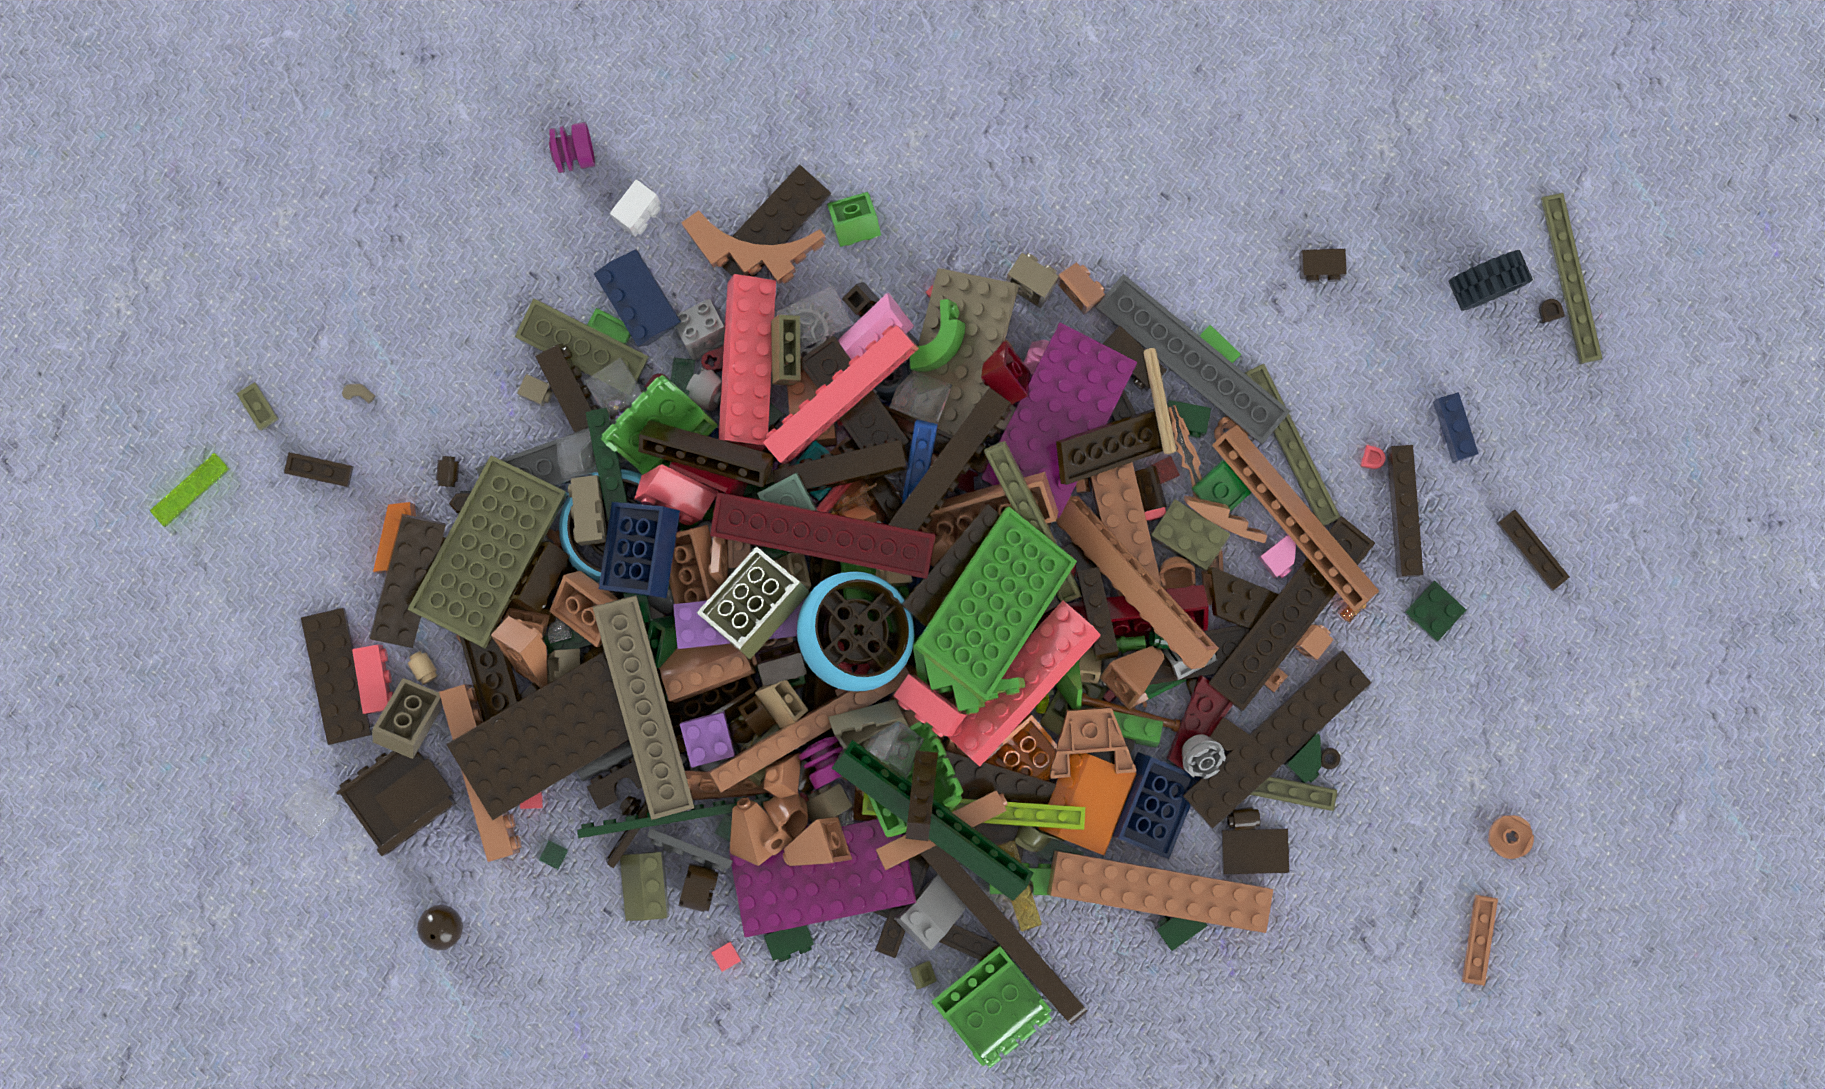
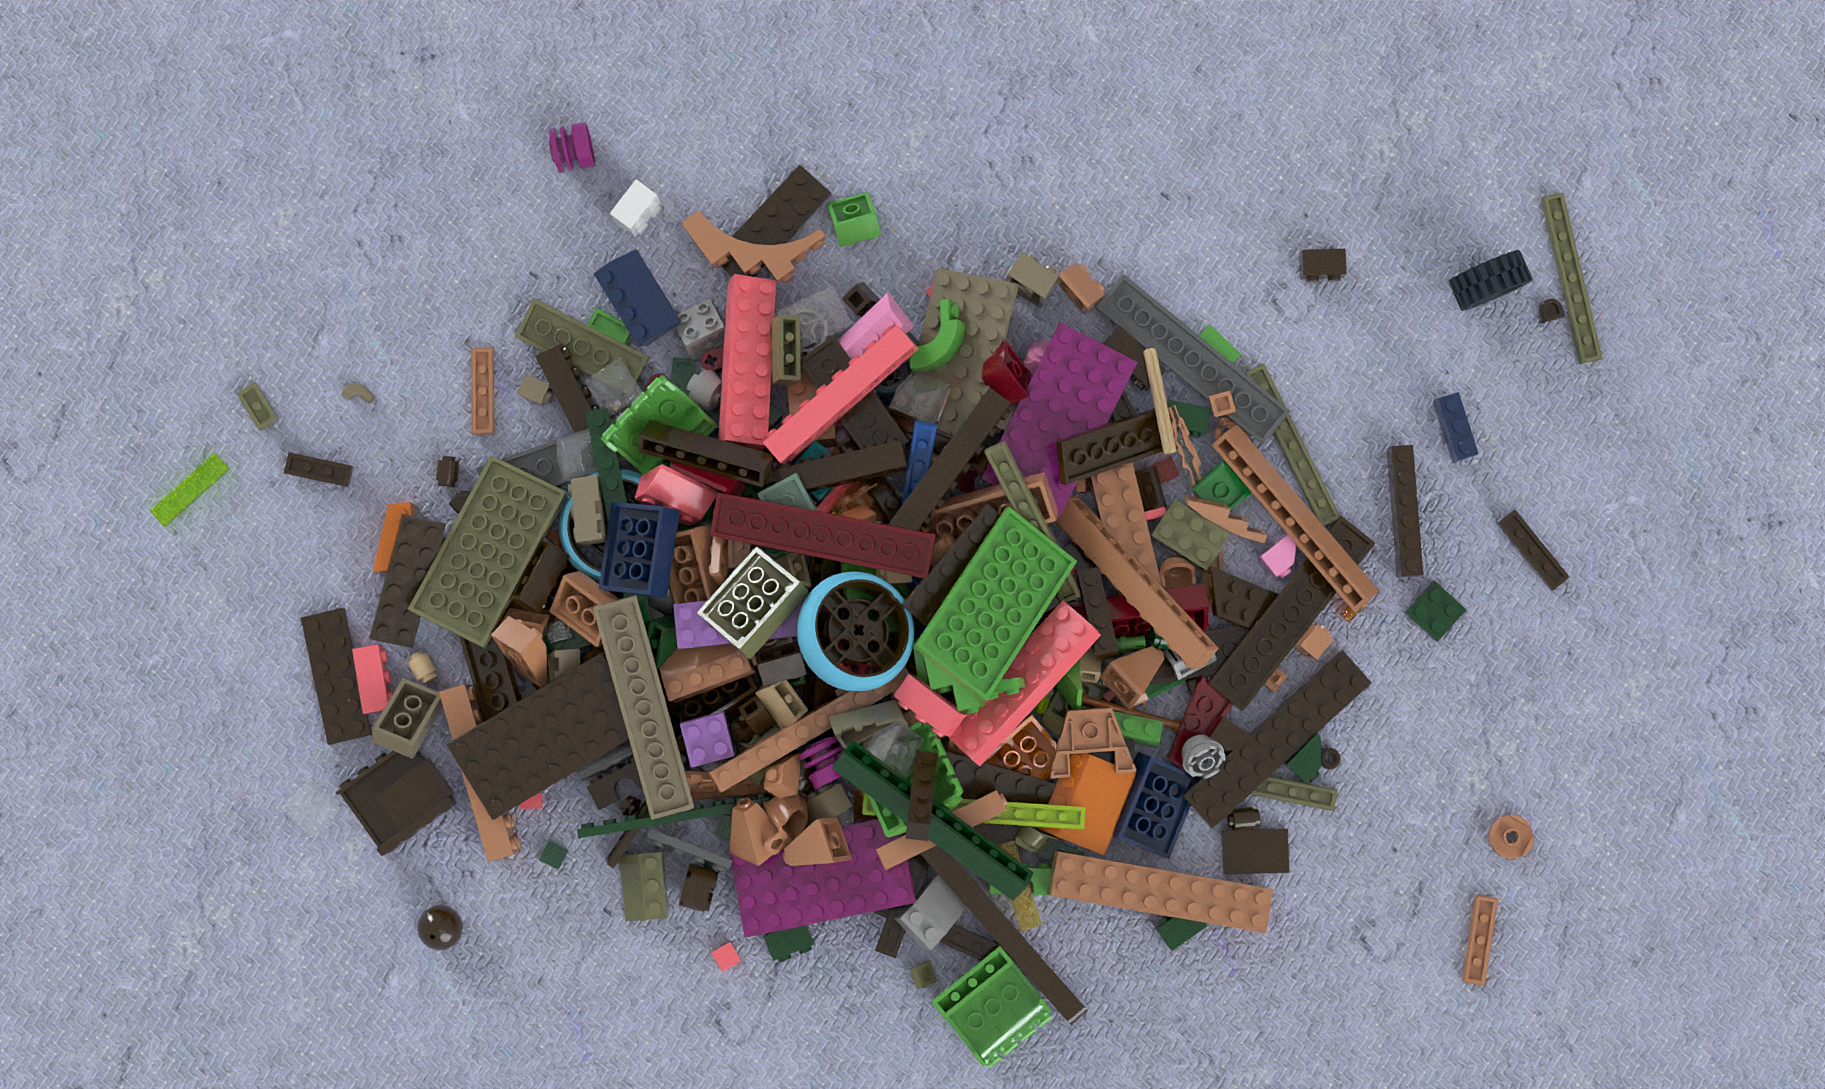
coral tile [1360,445,1386,469] -> none
none -> nougat tile [471,348,495,435]
none -> nougat plate [1209,391,1236,418]

